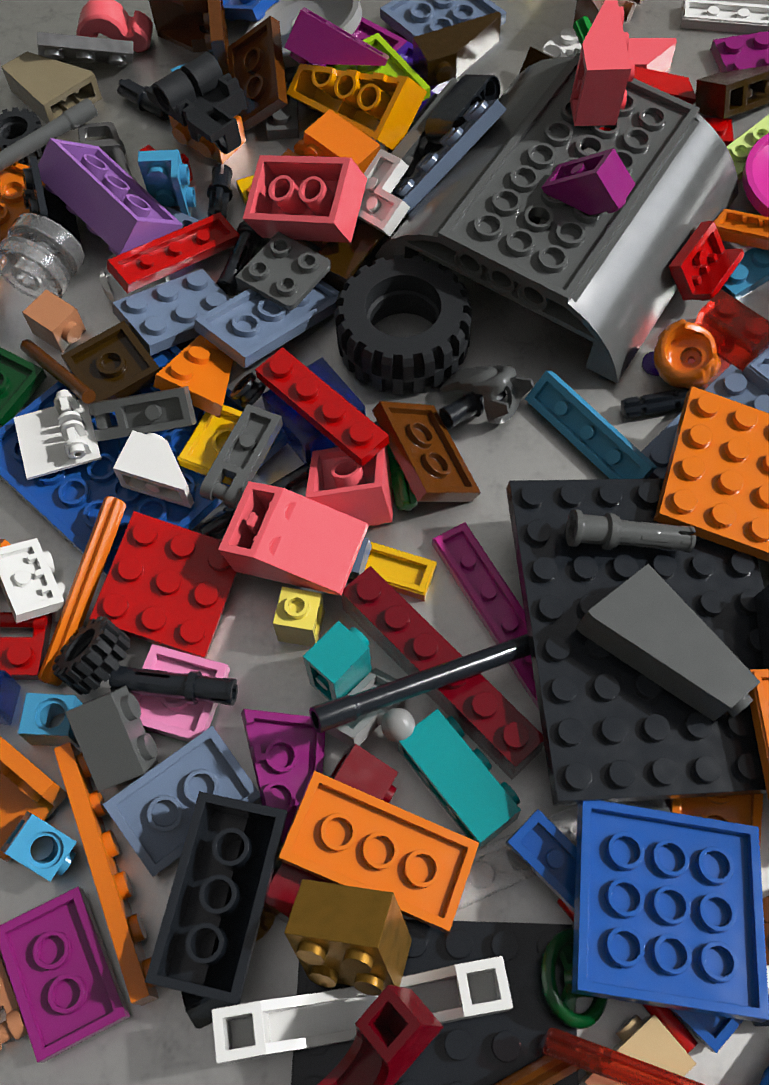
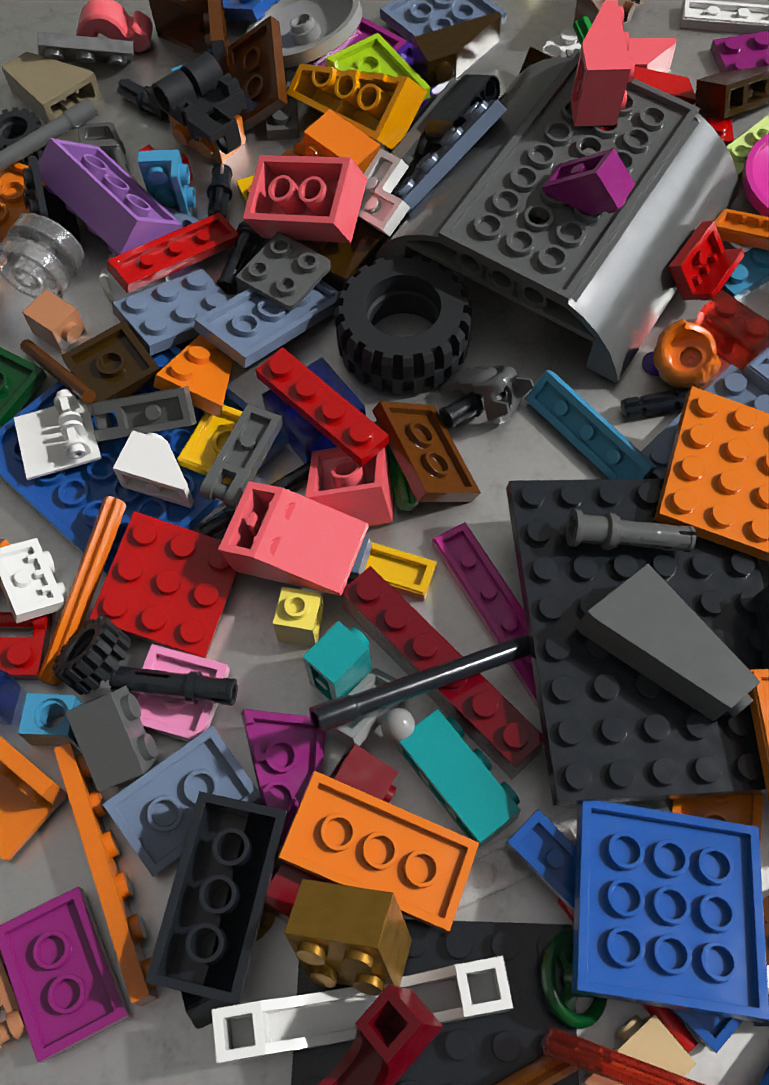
dark azure brick [0,811,77,881] -> none
black bush [230,372,266,409] -> none
magenta slope [284,7,389,66] -> none

